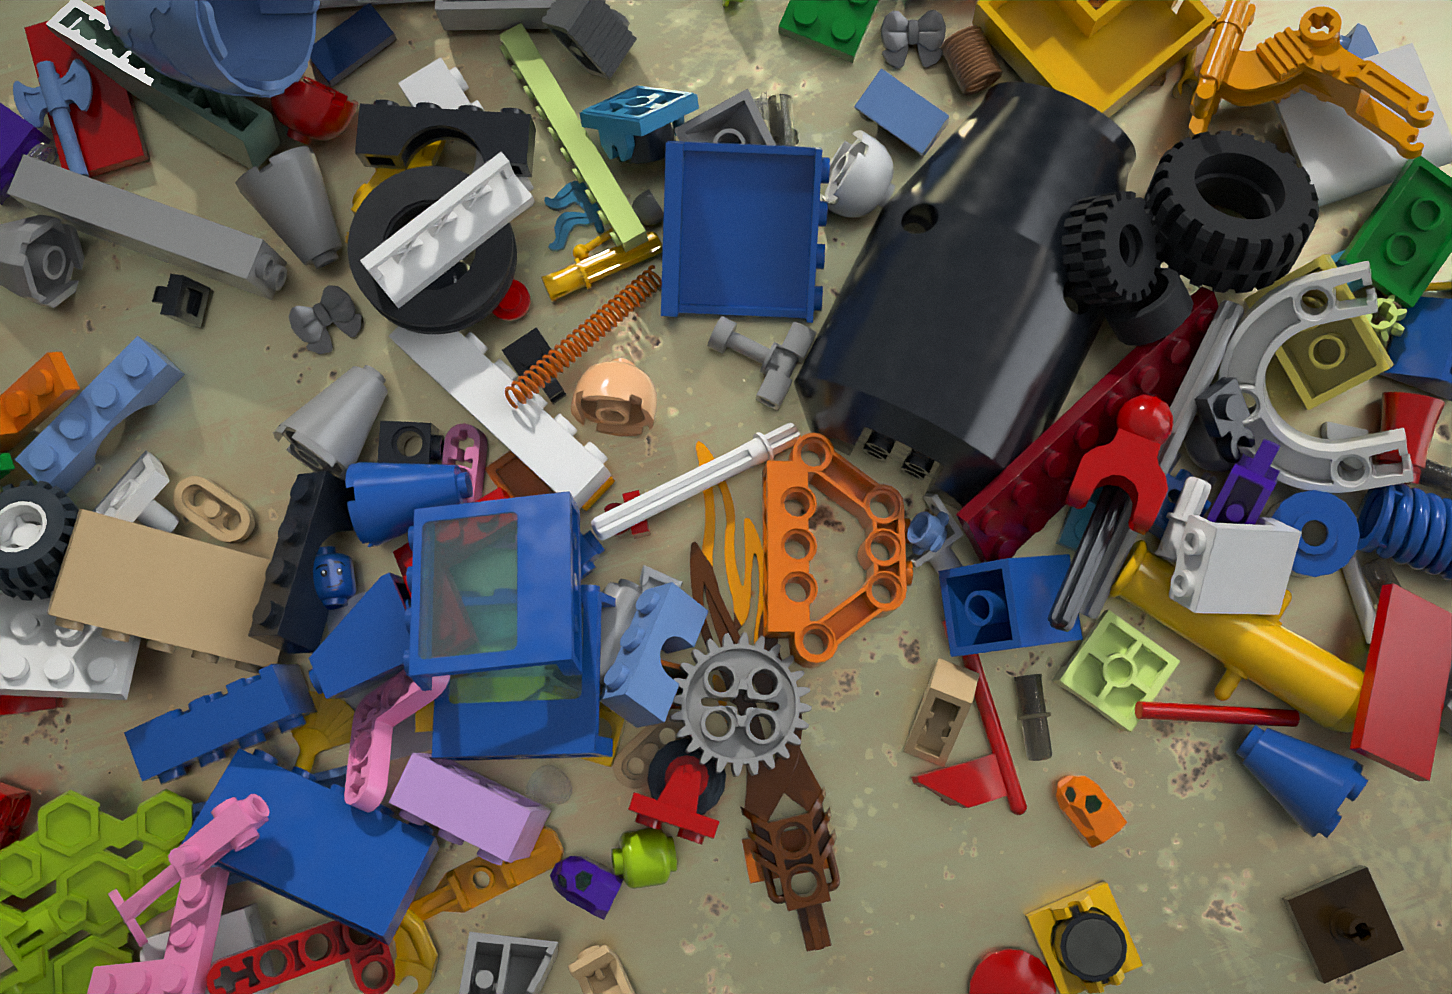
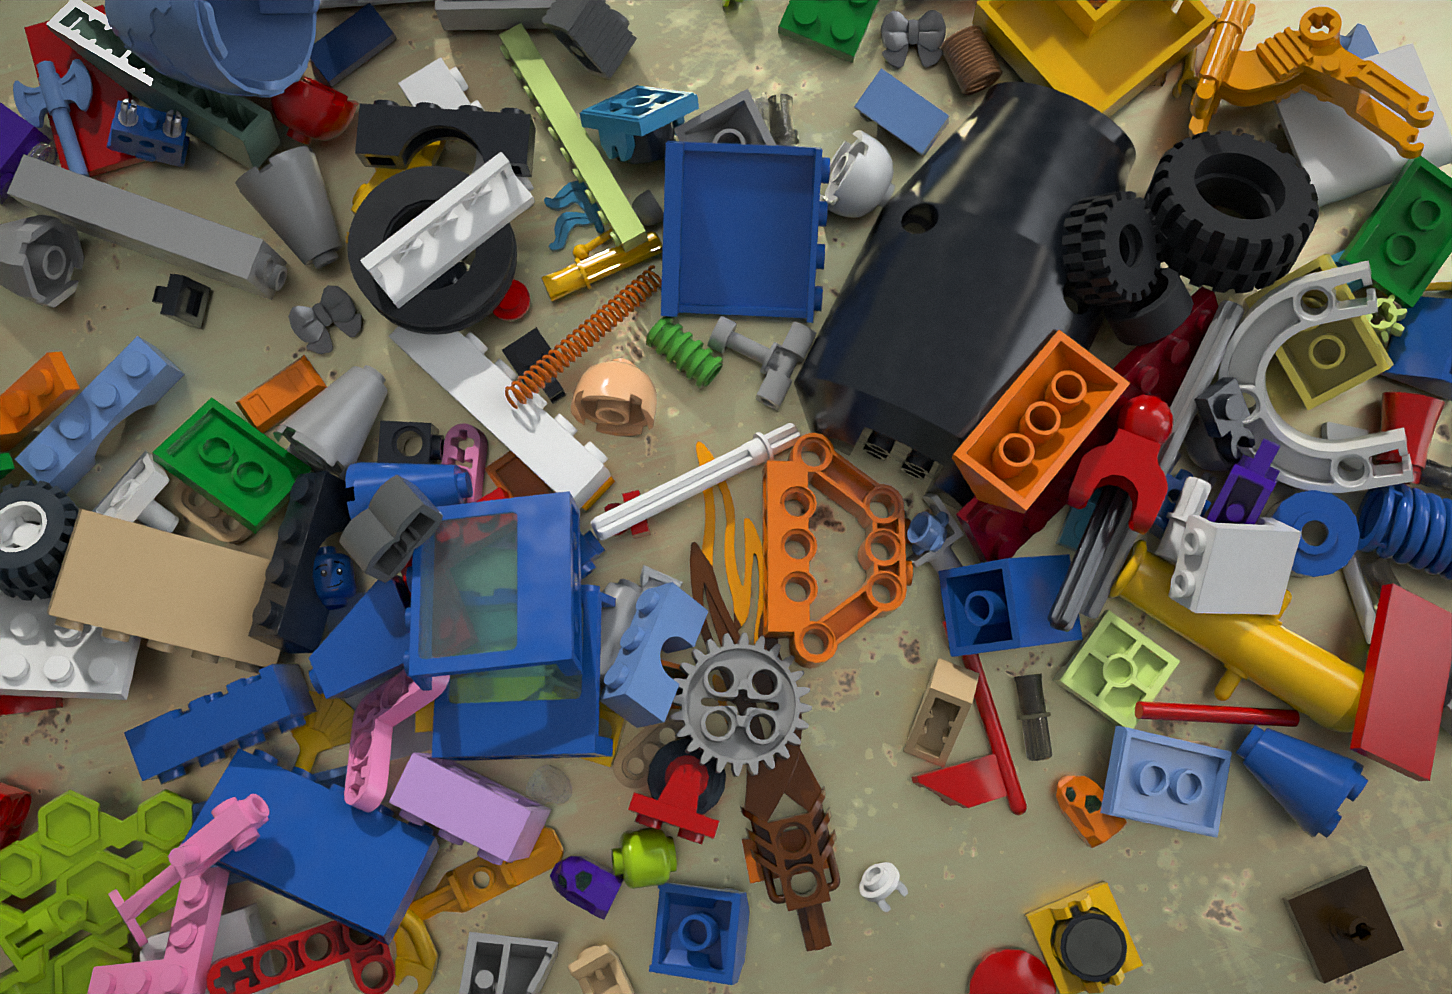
none -> blue piece [106,99,190,167]
none -> green plate [152,397,312,534]
none -> orange tile [235,355,327,434]
none -> dark grey brick [339,474,443,583]
none -> bright green piece [646,316,723,388]
none -> blue slope [649,882,750,985]
none -> white plate [859,862,908,912]
none -> orange slope [952,330,1130,514]
none -> medium blue tile [1100,726,1232,838]

